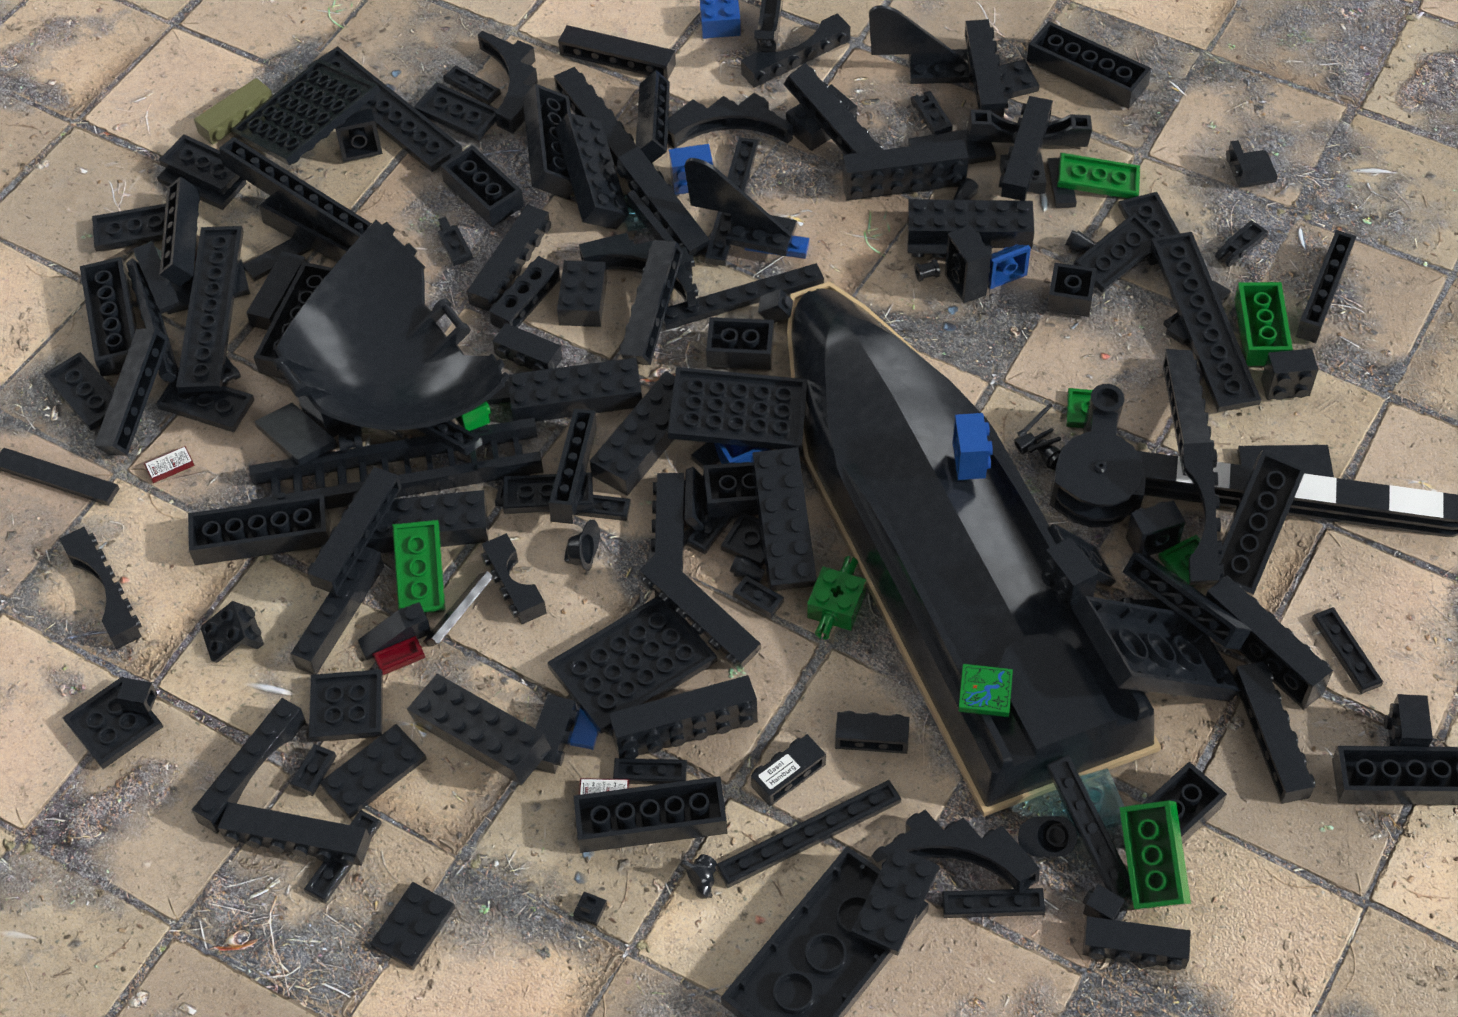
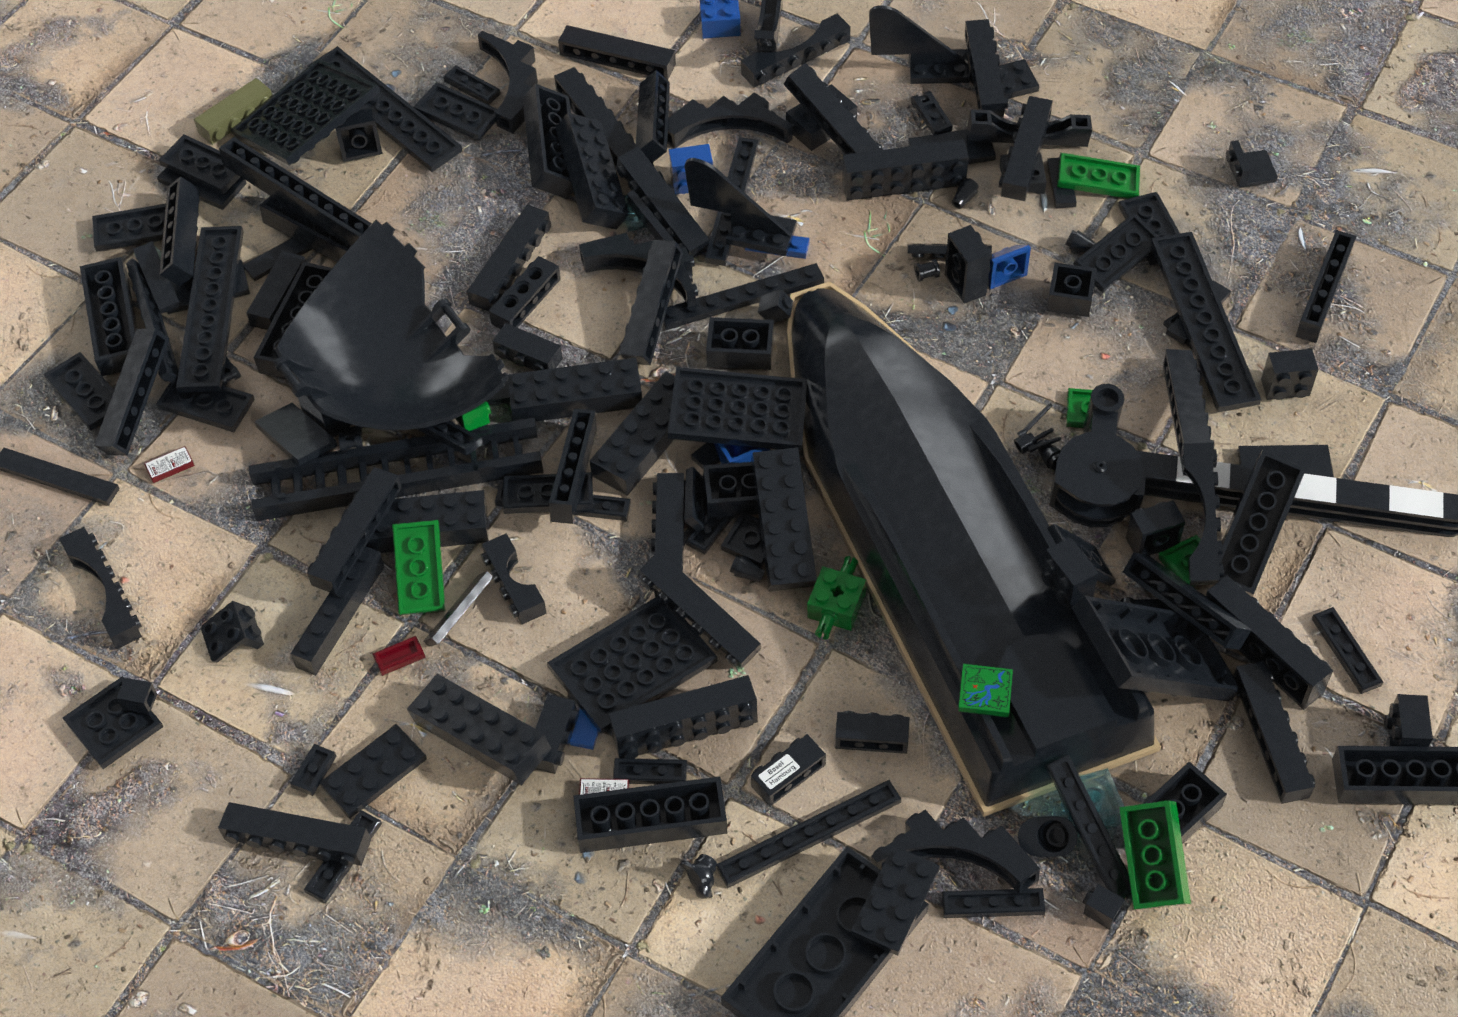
black brick [188,494,330,565] -> none
black arch [192,698,306,834] -> none
black plate [309,669,383,742] -> none
black slope [358,602,431,660] -> none
black plate [370,882,455,970] -> none
black hinge [437,216,473,266] -> none
black brick [440,145,524,227] -> none
black brick [557,260,607,327] -> none
black piece [564,519,600,571] -> none
black tile [573,892,607,926] -> none
black plate [733,576,784,618] -> none
black brick [908,199,1034,249] -> none
blue brick [952,413,993,480] -> none
black brick [1027,21,1152,109] -> none
black brick [1082,916,1191,970] -> none
black hinge [1215,220,1268,267] -> none
green brick [1234,282,1293,366] -> none

